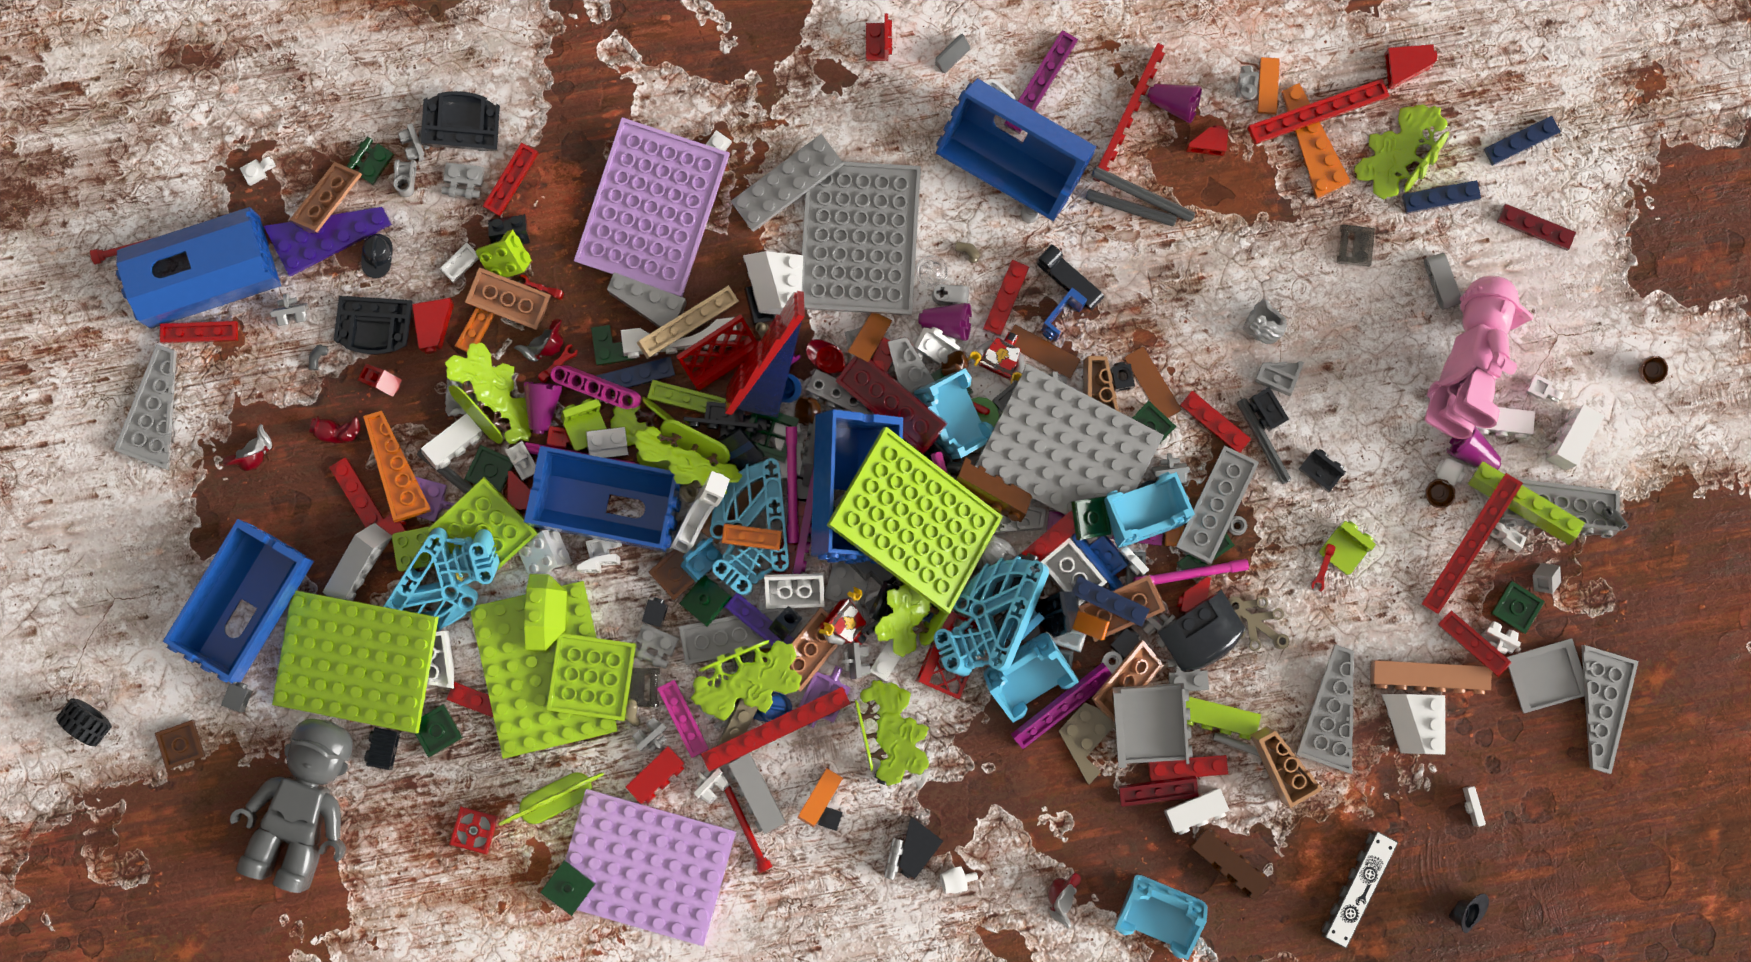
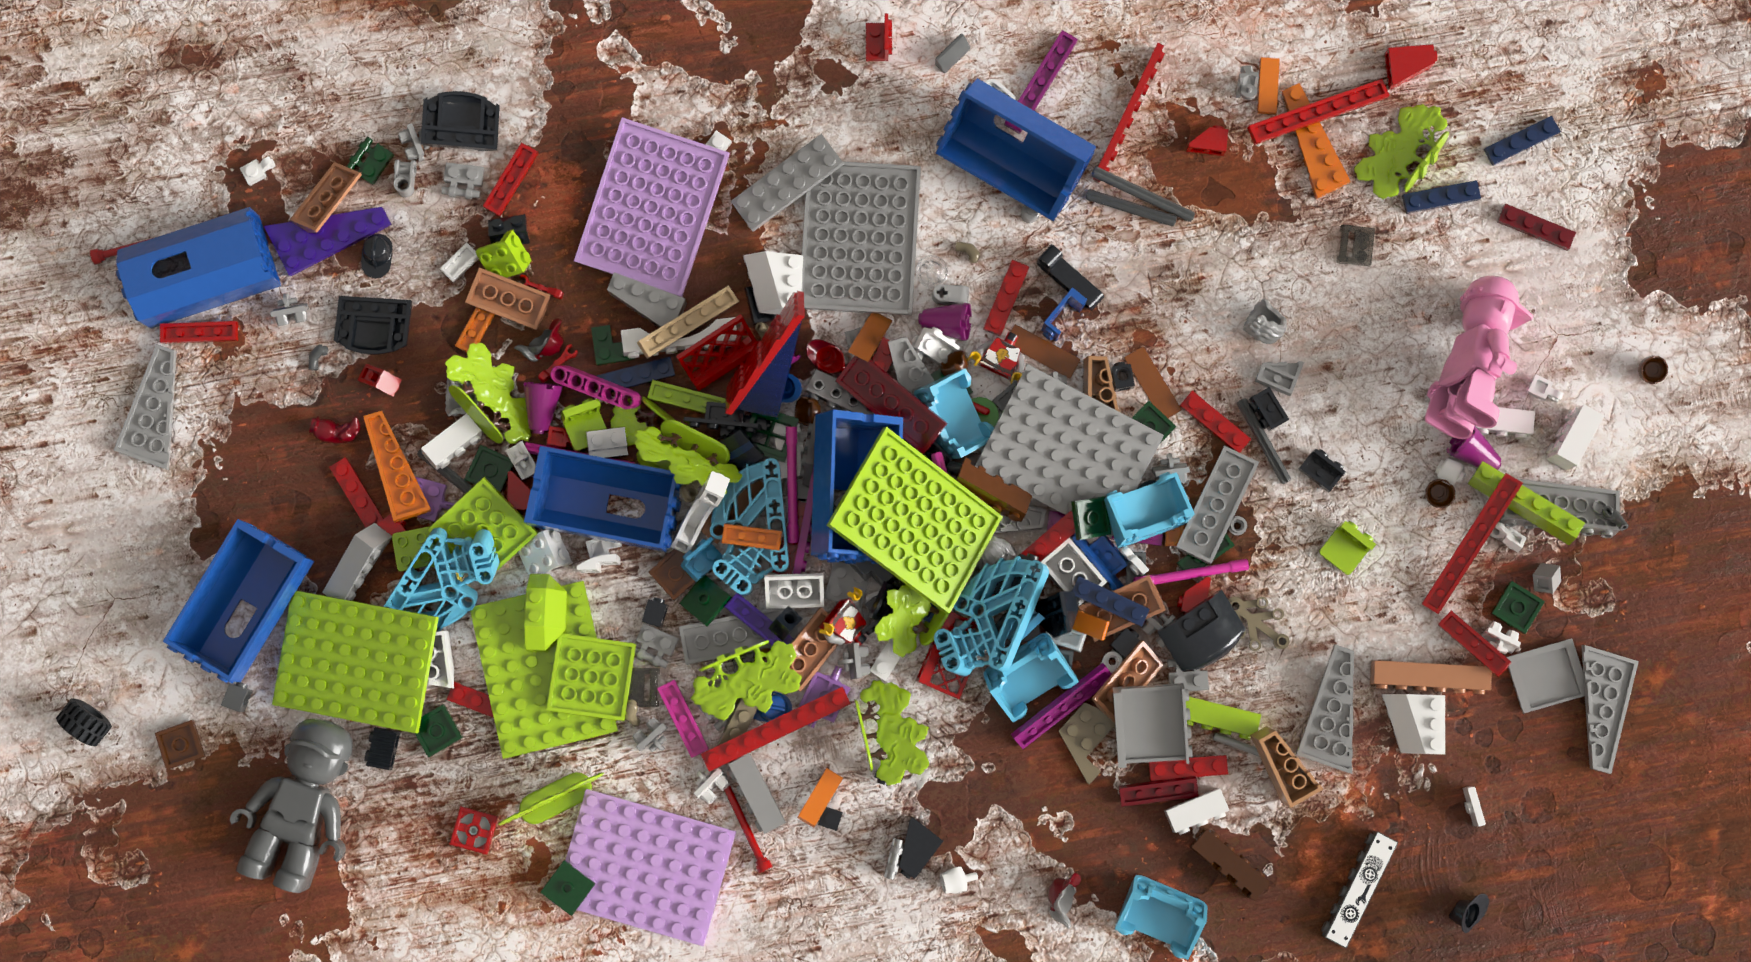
hair [223,424,272,472] -> none
red slope [412,298,454,354] -> none
red brick [626,746,685,804] -> none
magenta cone [1147,84,1202,123] -> none
red piece [1311,544,1336,592] -> none
light grey beam [1424,253,1461,310] -> none

